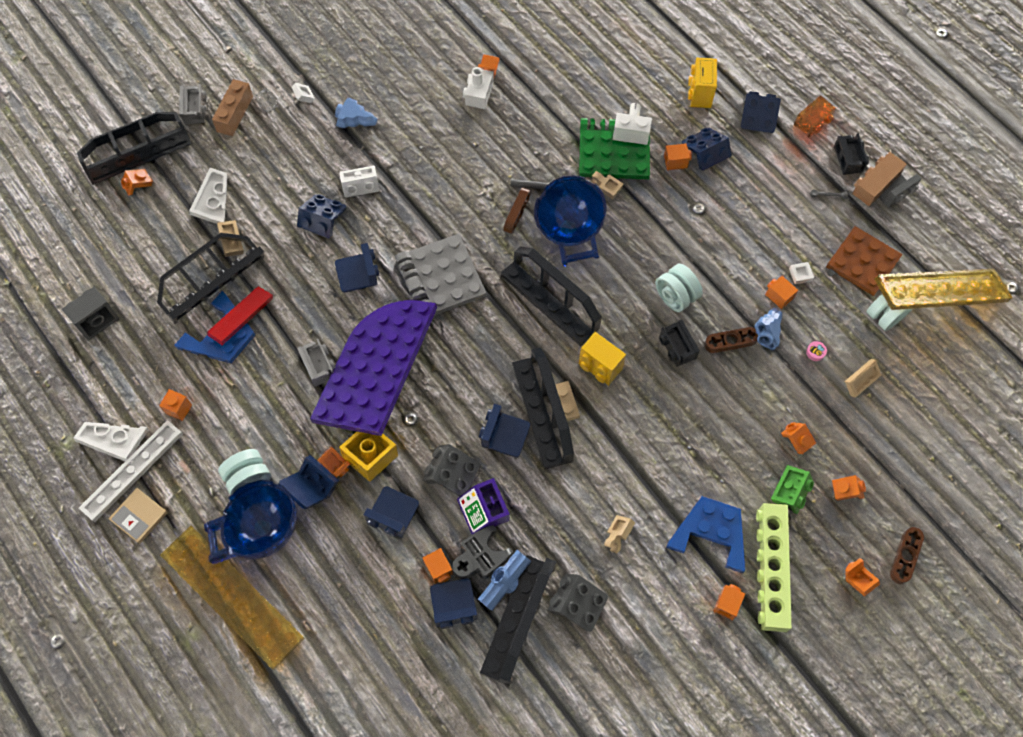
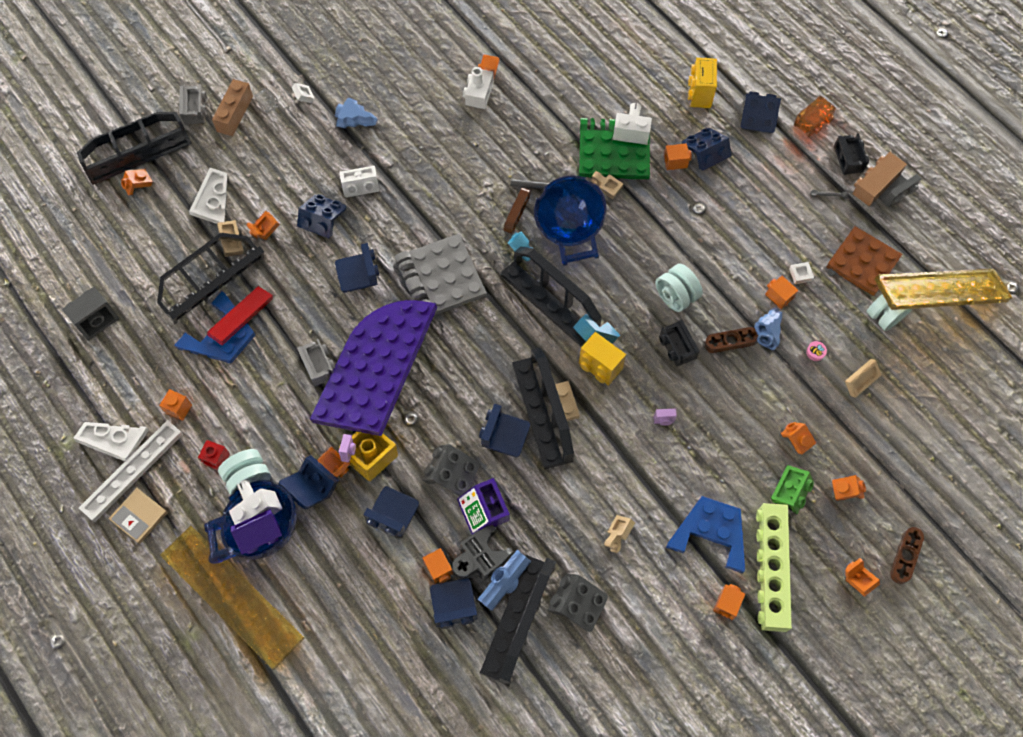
none -> red brick [198,440,230,470]
none -> white brick [229,480,282,525]
none -> dark purple slope [231,509,282,554]
none -> orange bracket [246,211,280,240]
none -> lavender plate [339,434,356,462]
none -> medium azure piece [508,232,533,262]
none -> dark azure slope [573,314,620,344]
none -> lavender plate [654,409,676,426]

